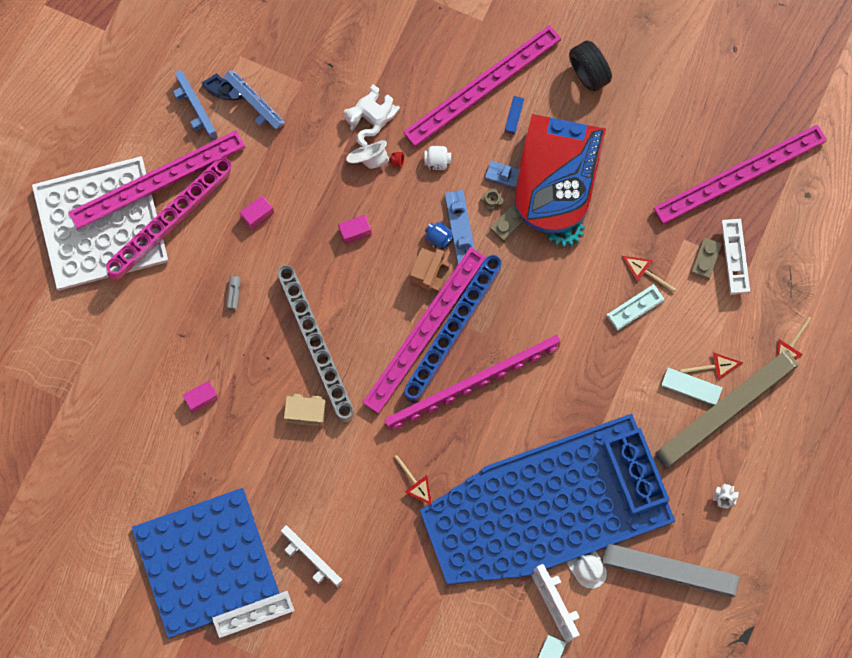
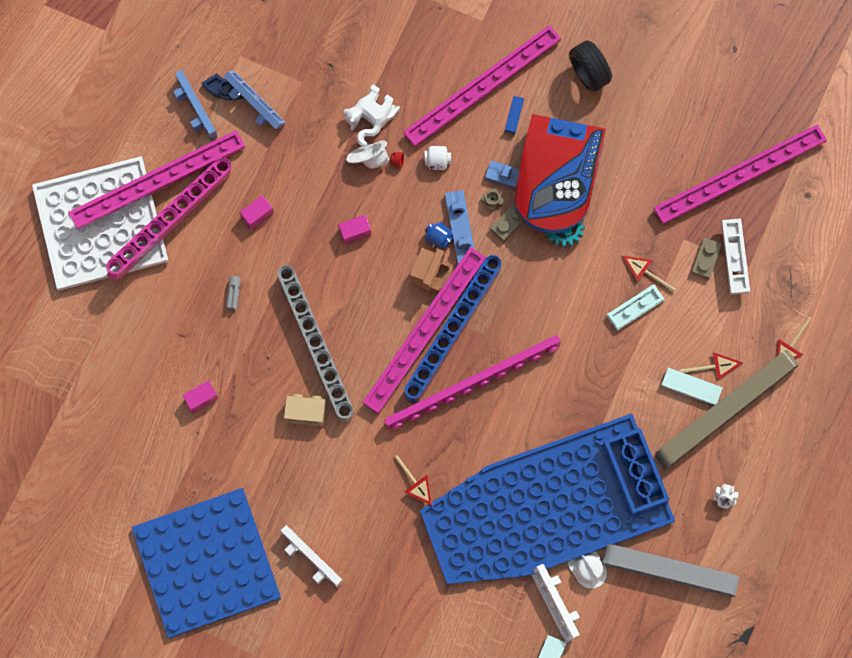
white plate [212,591,294,638] -> none

